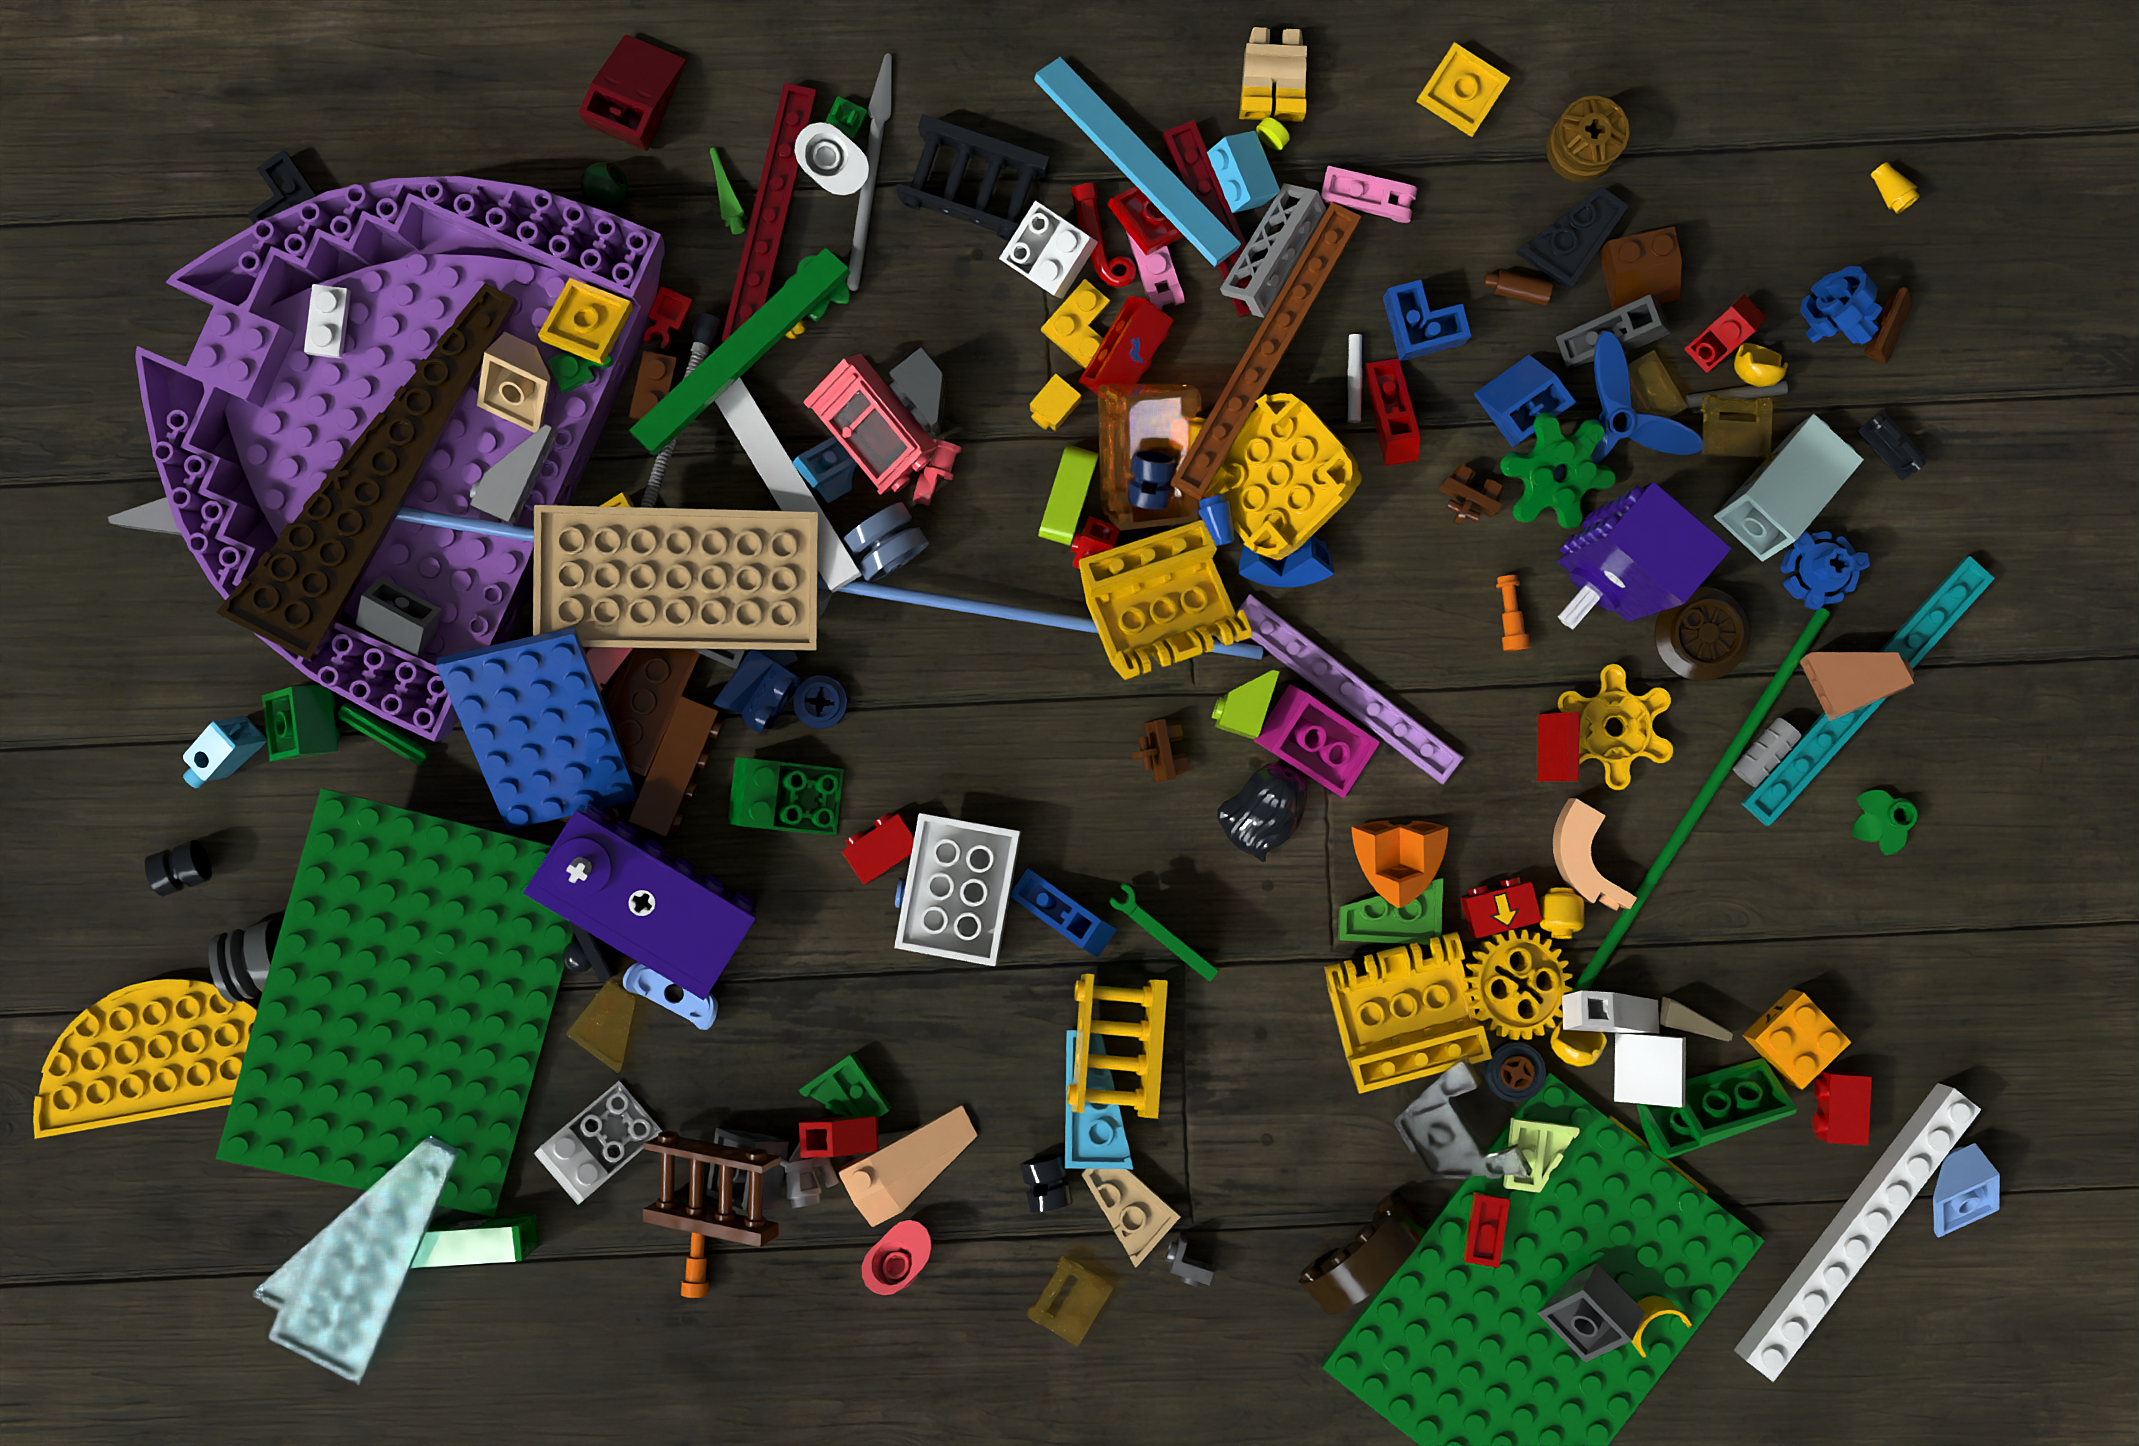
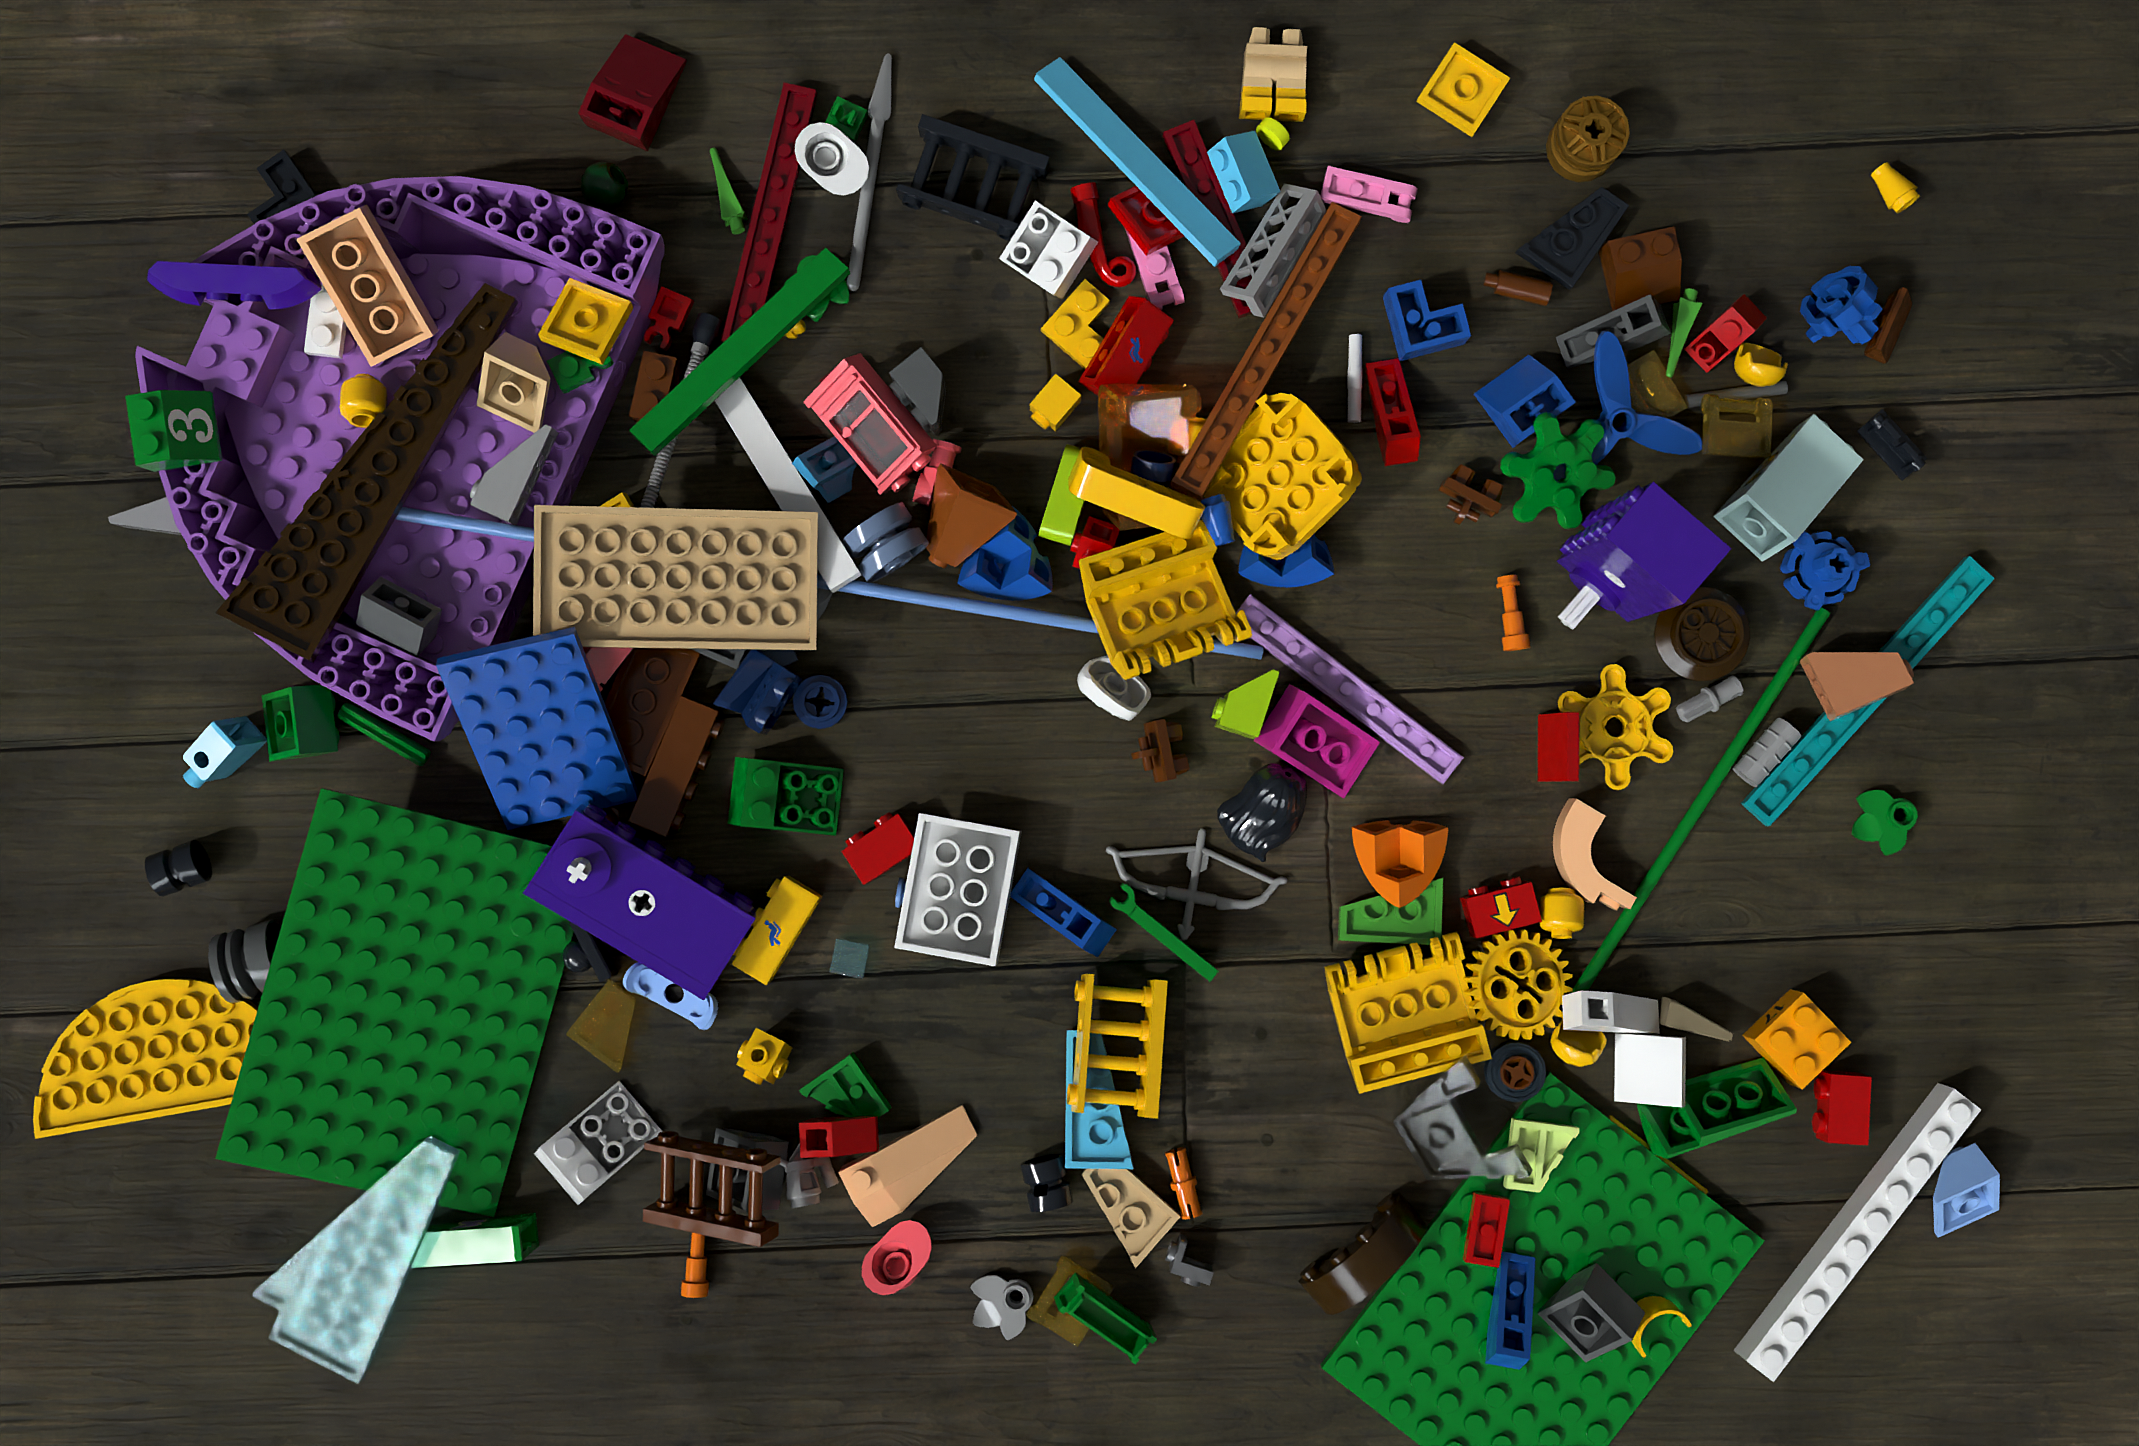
none -> green slope [125,390,223,472]
none -> dark purple brick [147,261,322,309]
none -> light nougat brick [296,204,439,367]
none -> yellow head [339,374,387,428]
none -> yellow brick [732,875,823,985]
none -> yellow brick [736,1028,793,1085]
none -> clear light blue tile [830,938,870,979]
none -> dark orange slope [926,463,1017,568]
none -> blue brick [957,506,1053,601]
none -> light grey plate [971,1275,1033,1340]
none -> green container [1054,1272,1157,1364]
none -> yellow beam [1068,447,1205,539]
none -> white piece [1077,655,1151,721]
none -> light grey piece [1106,829,1287,940]
none -> orange pin [1165,1147,1203,1220]
none -> blue slope [1485,1251,1535,1370]
none -> bright green piece [1666,288,1703,378]
none -> light grey axle [1676,675,1744,722]

